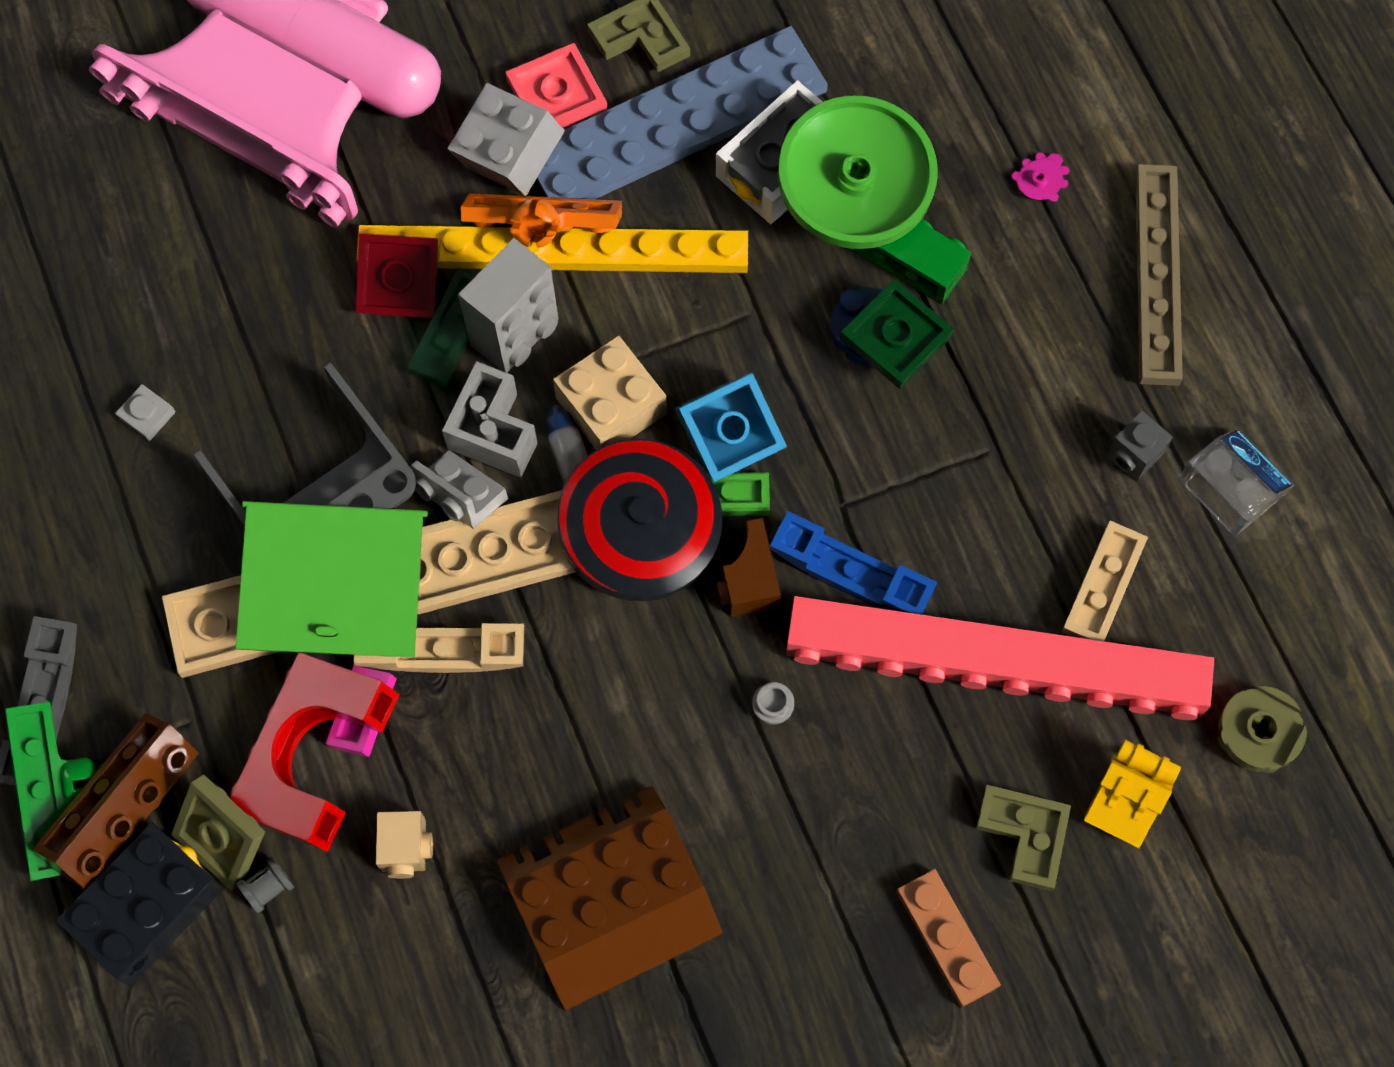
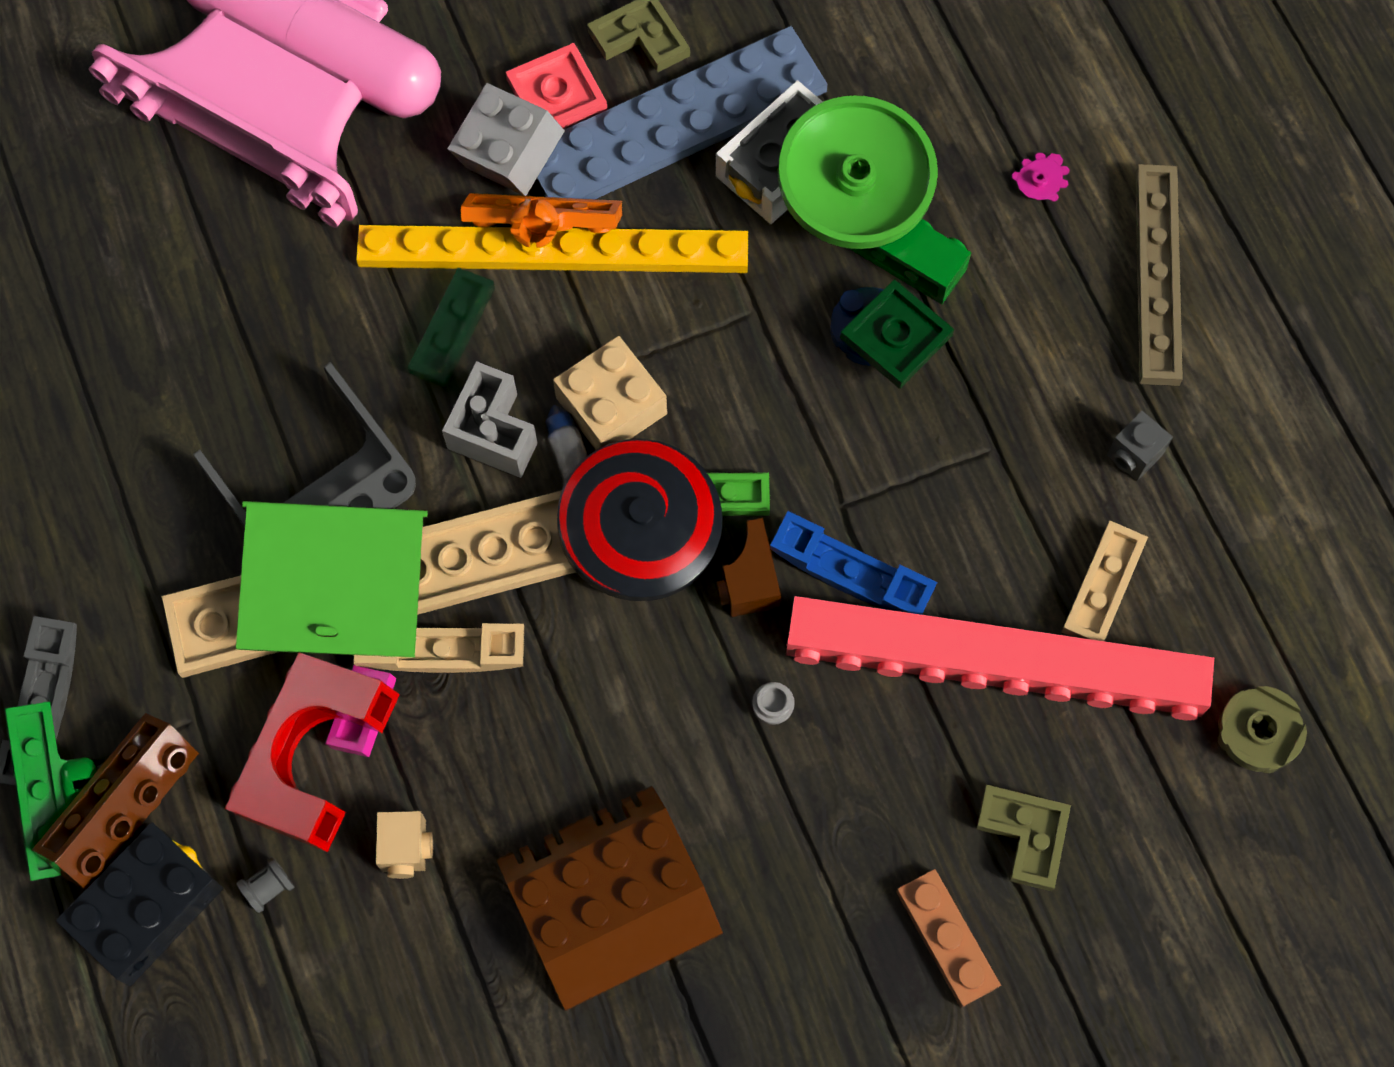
light grey plate [115,384,175,442] -> none
olive plate [171,774,265,891] -> none
dark red plate [356,234,440,318] -> none
light grey bracket [410,450,508,529] -> none
light grey brick [458,238,559,373] -> none
dark azure slope [674,373,787,482] -> none
yellow piece [1084,739,1181,848] -> none
clear slope [1178,428,1295,537] -> none

